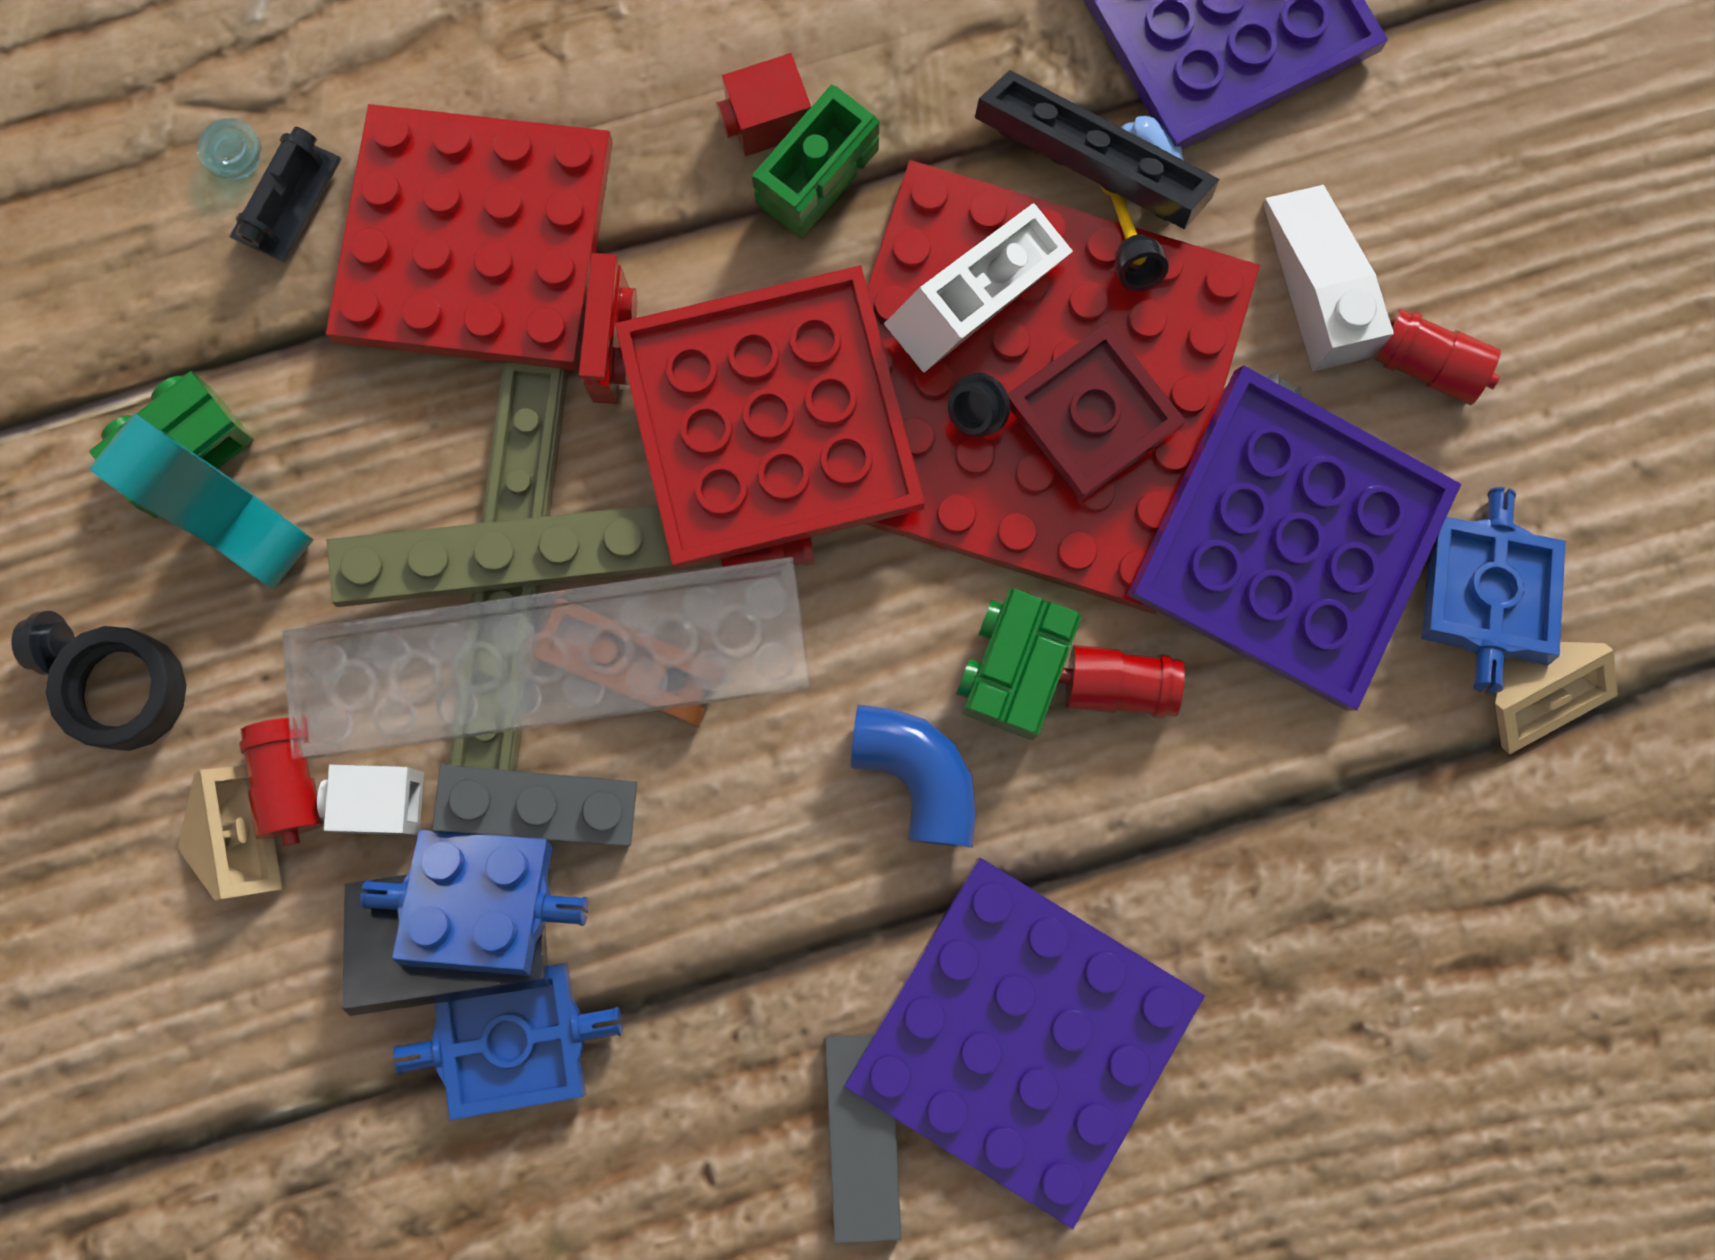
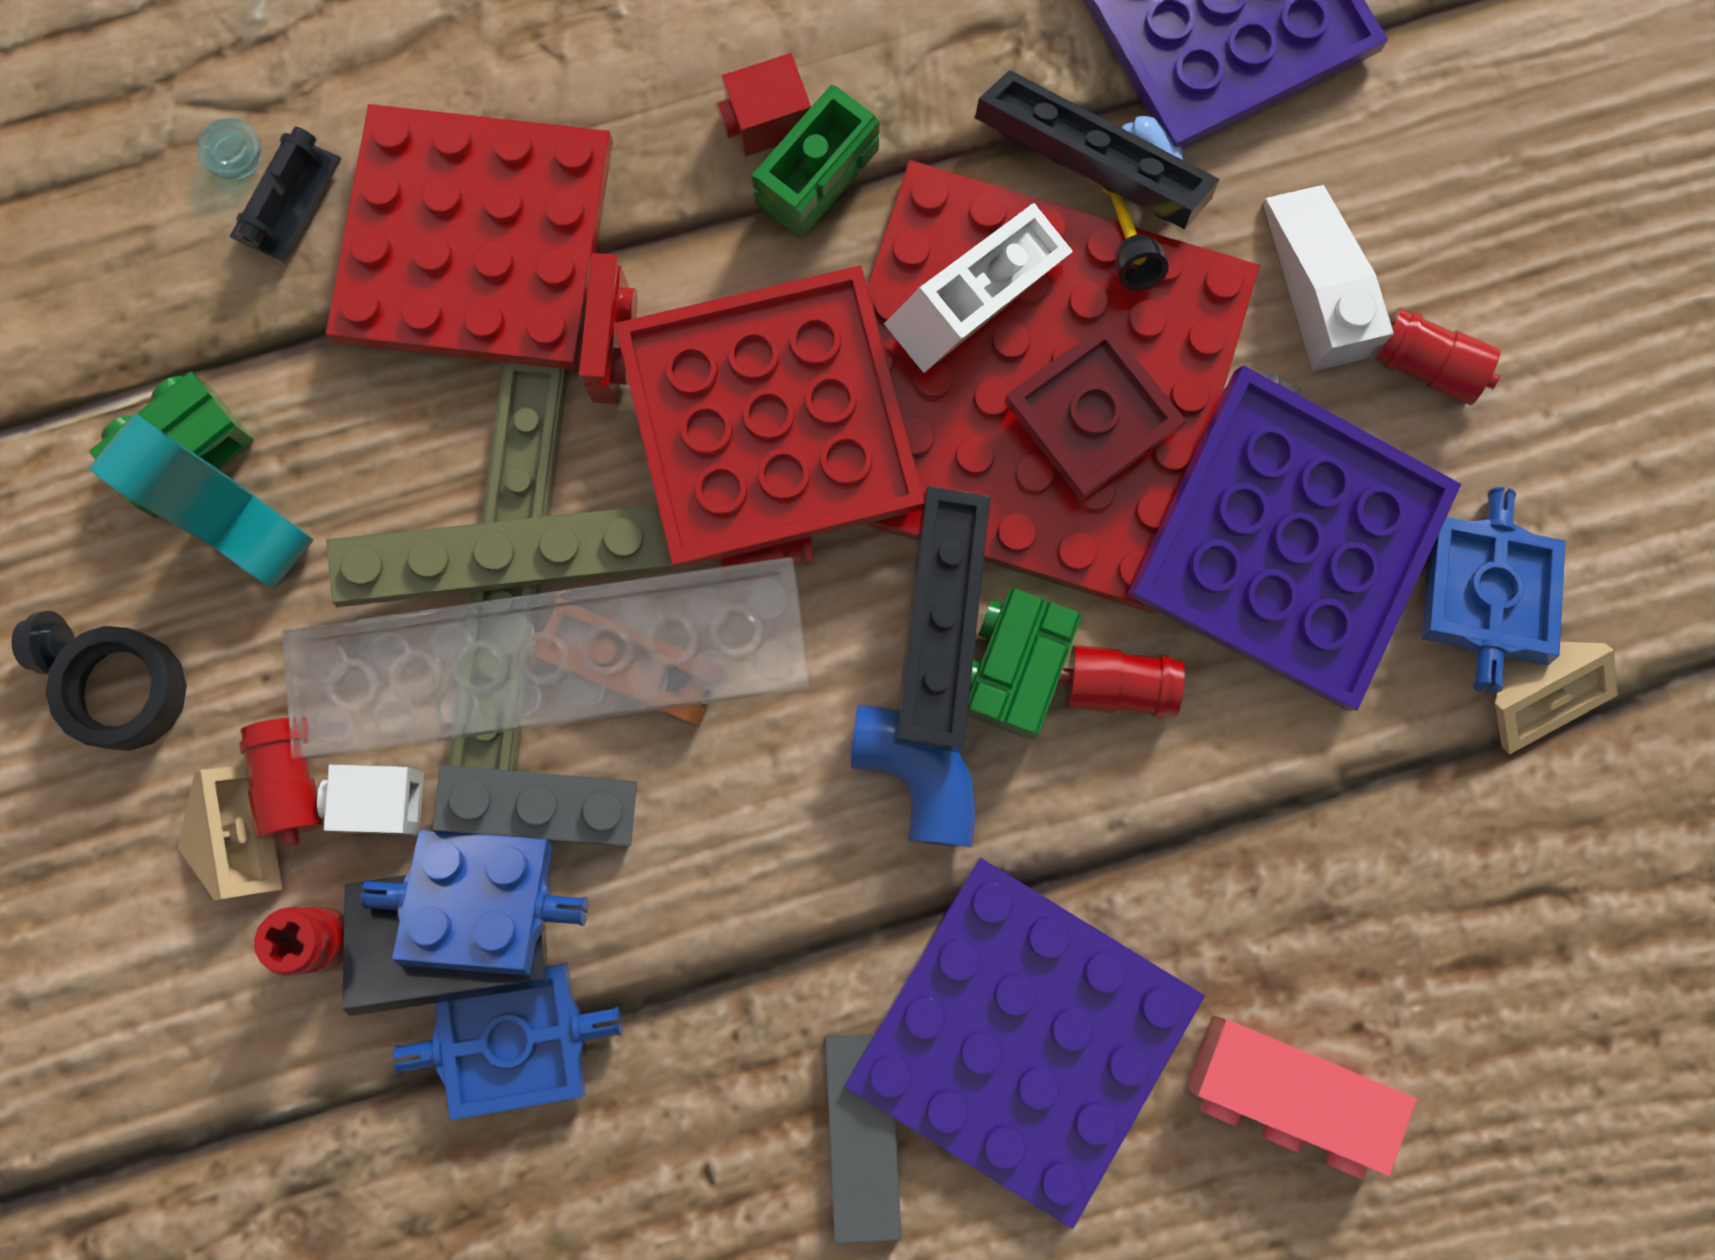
black plate [948,372,1010,437] -> none
none -> red piece [254,907,344,976]
none -> black plate [894,486,991,752]
none -> coral brick [1185,1015,1417,1179]

